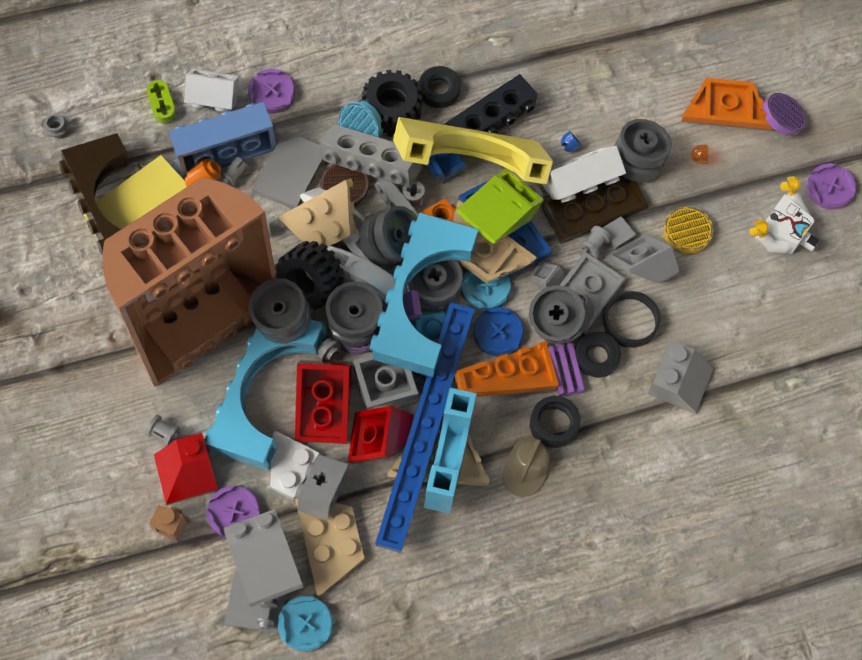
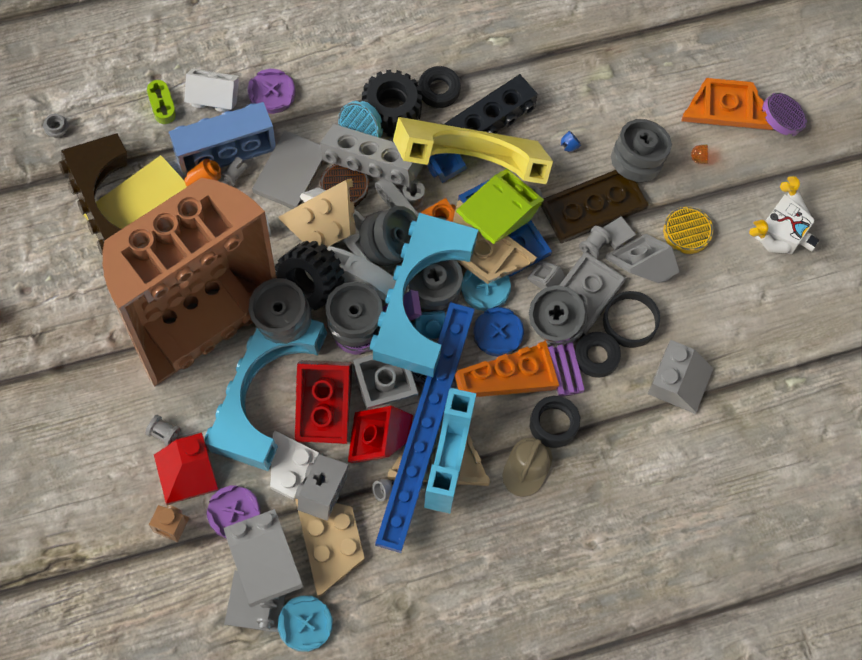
light grey plate [317,338,341,361] -> none
white slope [542,145,626,202] -> none
medium lavender tile [806,163,856,210] -> none
none -> light grey hinge [372,479,393,502]

